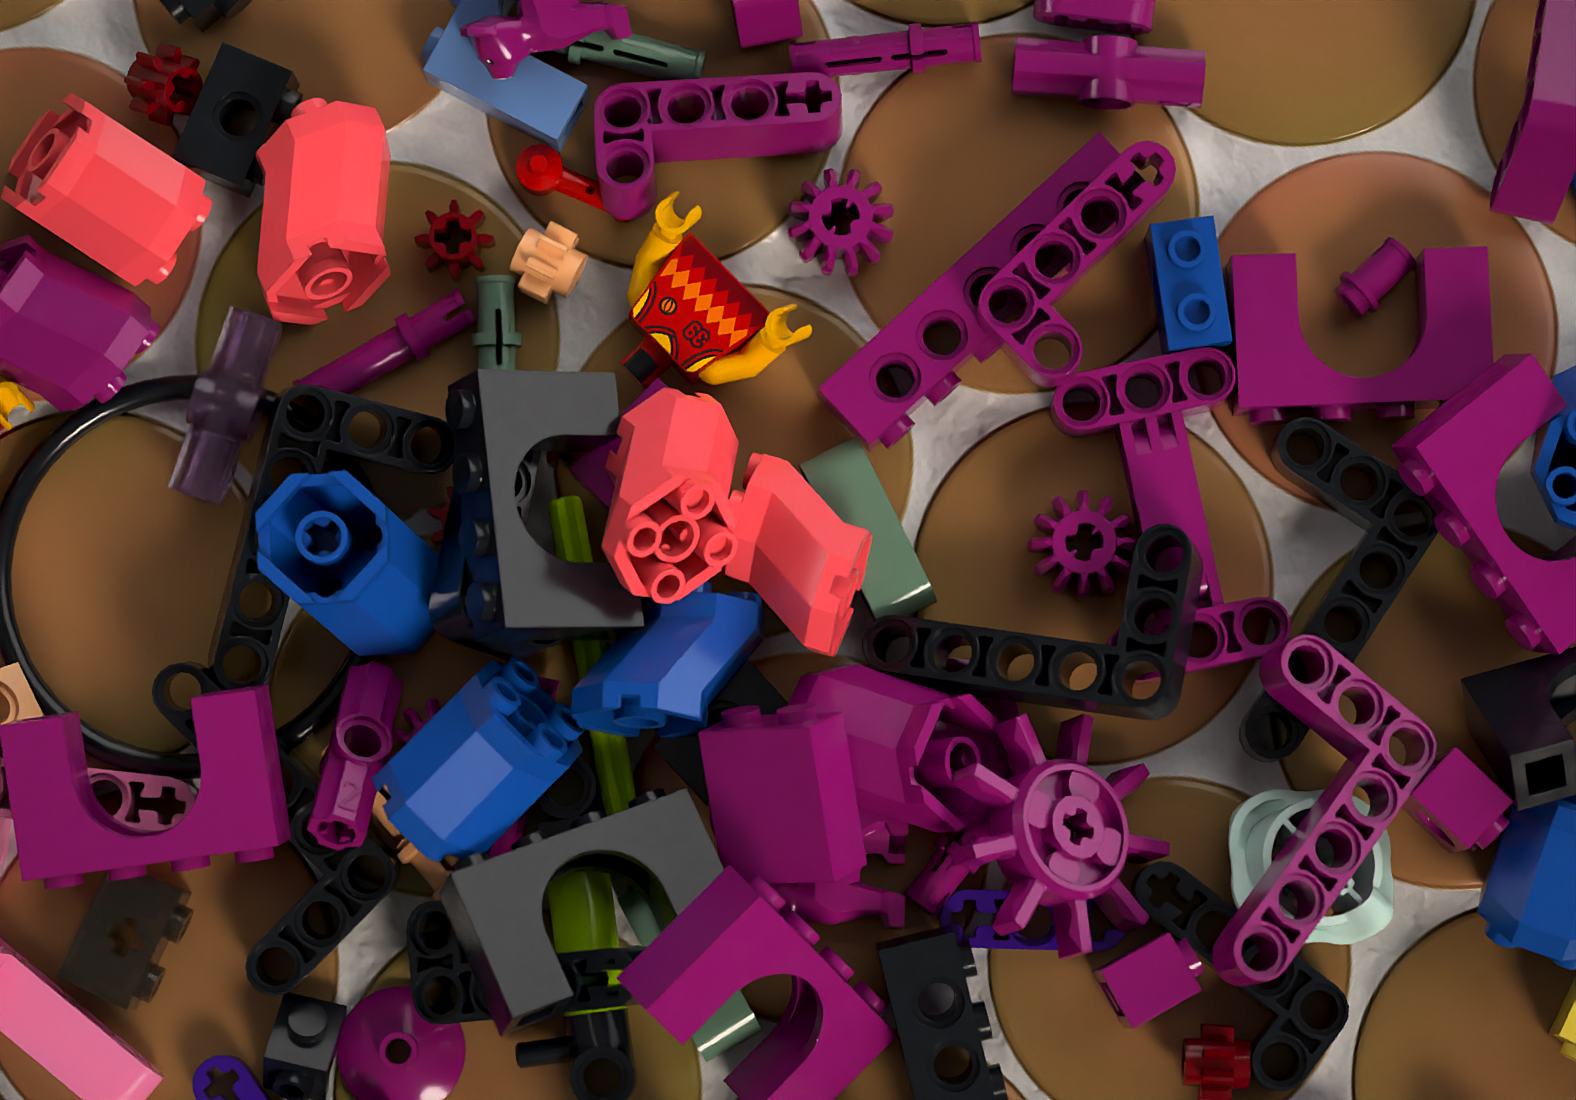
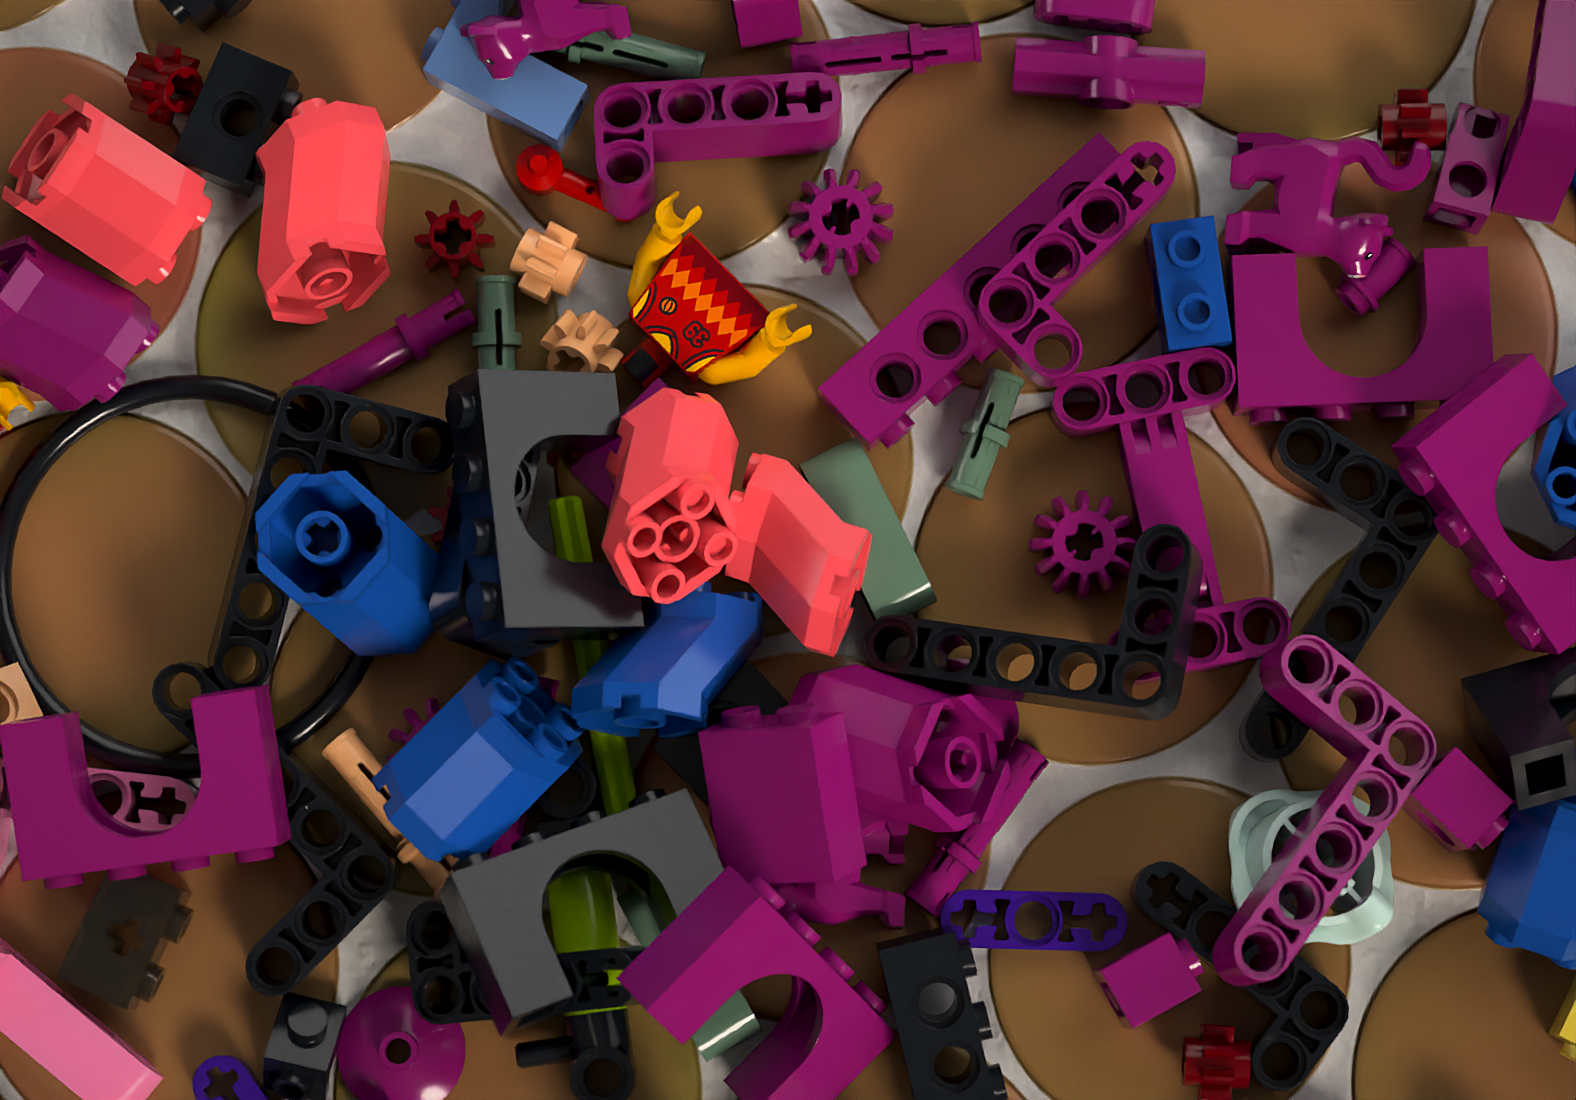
clear purple piece [168,306,284,507] -> none
magenta piece [307,661,403,851] -> none
magenta gear [950,713,1170,959] -> none
none -> light nougat gear [540,309,624,373]
none -> sand green pin [944,367,1025,501]
none -> magenta animal [1224,133,1431,278]
none -> dark red gear [1377,88,1447,166]
none -> magenta leg [1423,102,1509,235]

